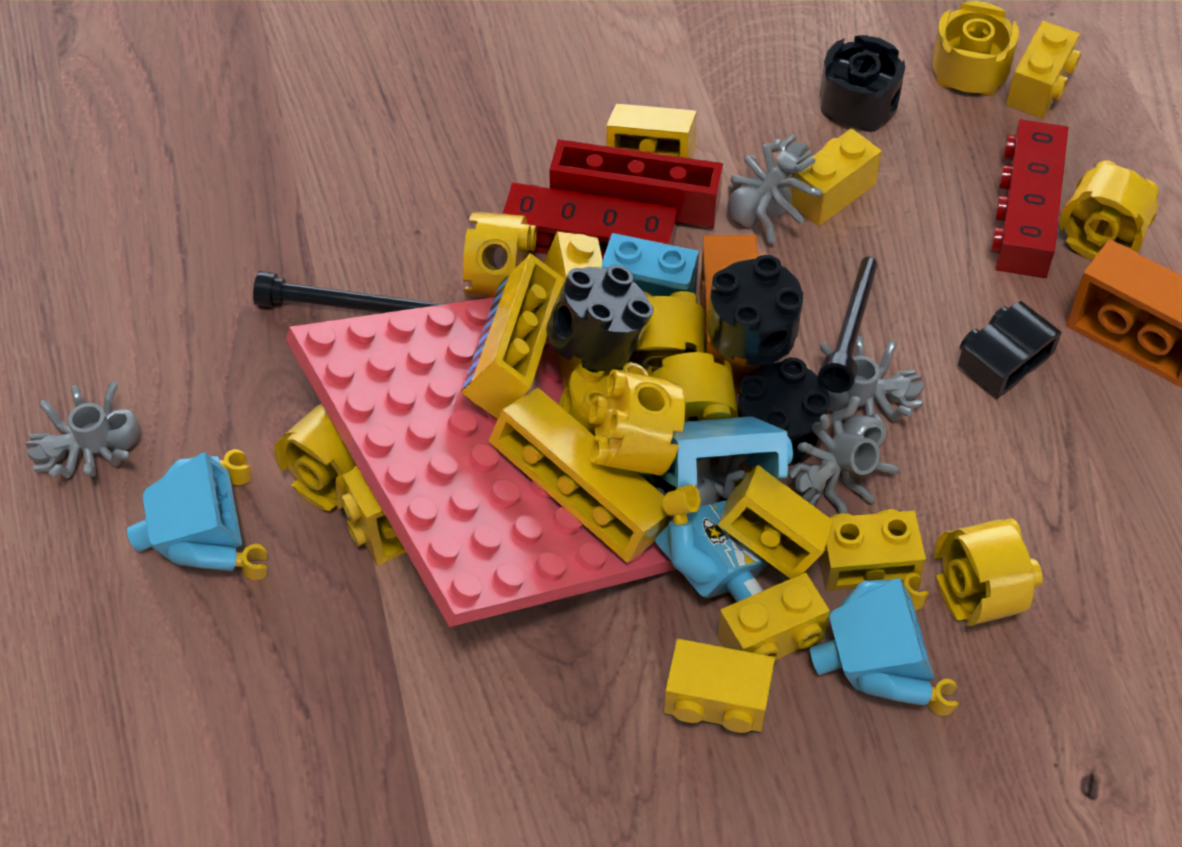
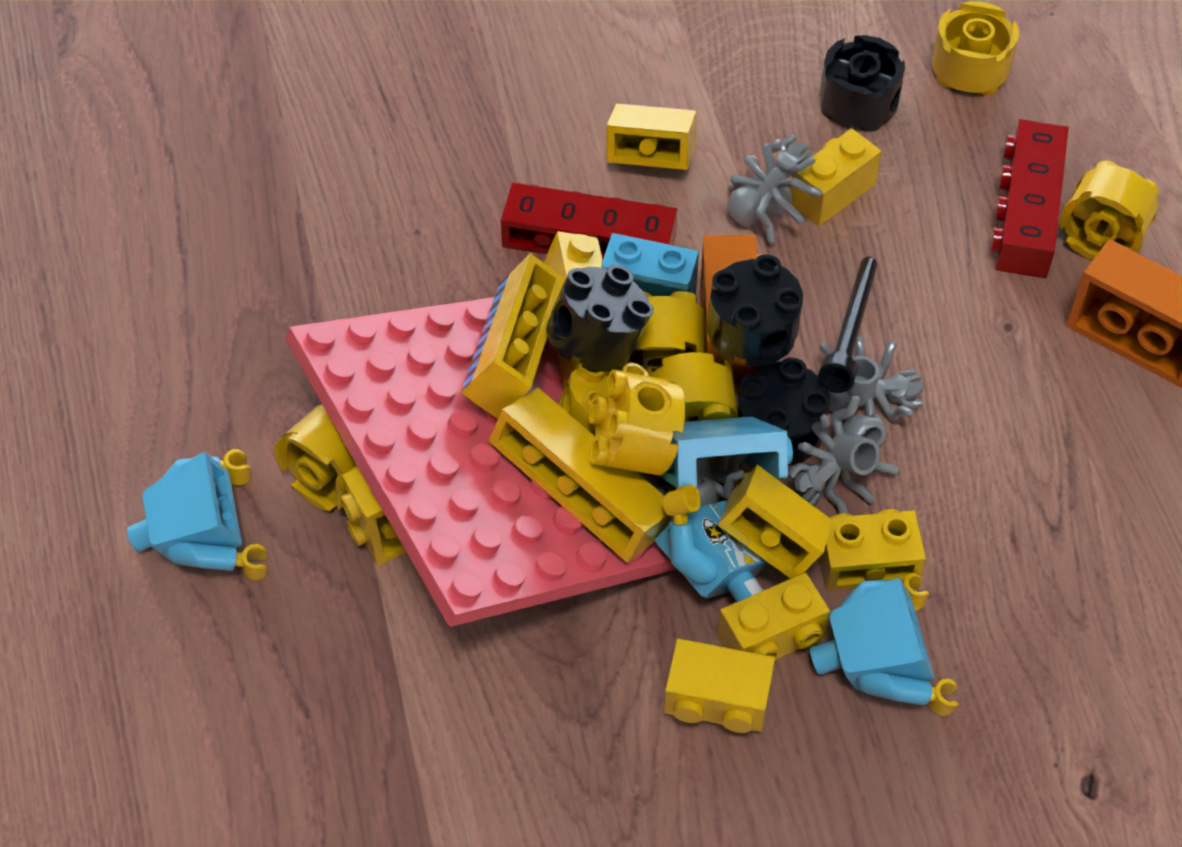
light grey animal [25,381,140,479] -> none
black piece [253,271,443,313] -> none
yellow brick [463,212,537,299] -> none
red brick [549,139,723,228] -> none
yellow brick [934,518,1043,626] -> none
black brick [958,301,1062,397] -> none
yellow brick [1006,20,1082,119] -> none

